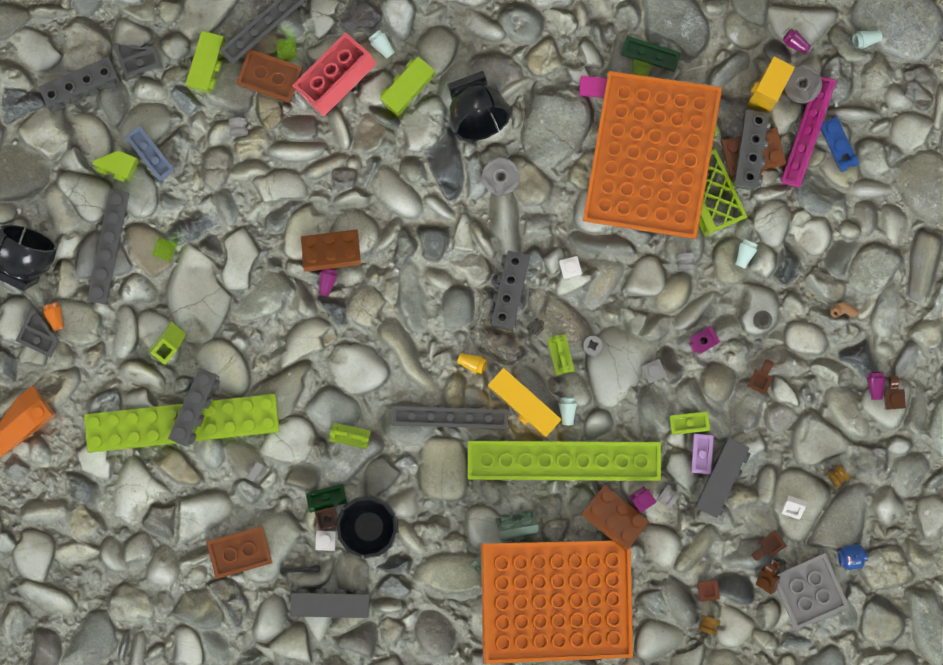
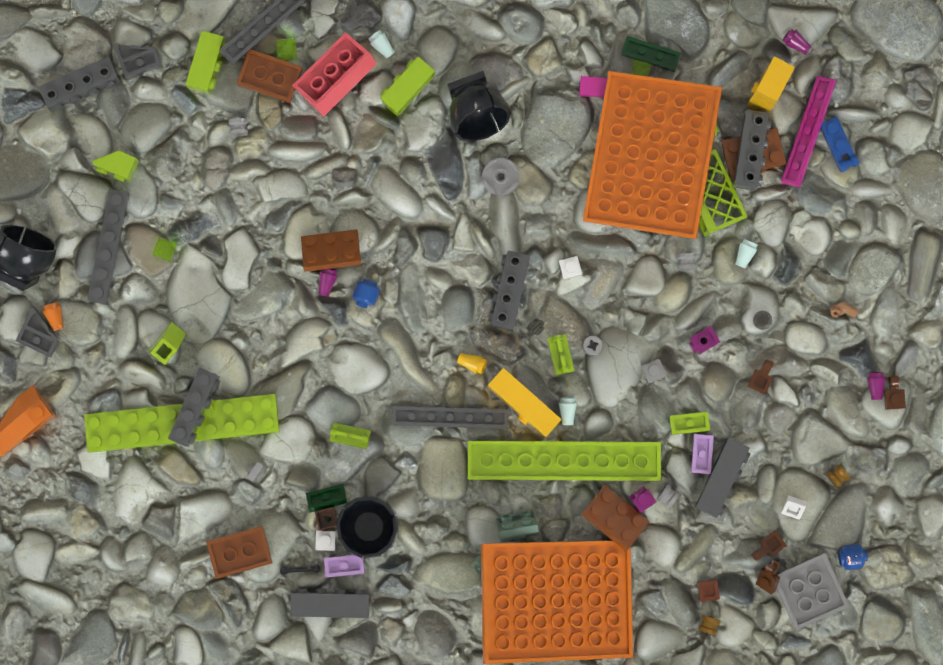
sand blue plate [125,125,175,182] -> none
light grey plate [784,65,822,103] -> none
light aqua cone [852,30,882,49] -> none
none -> lavender plate [324,555,365,578]
none -> blue head [352,279,380,309]

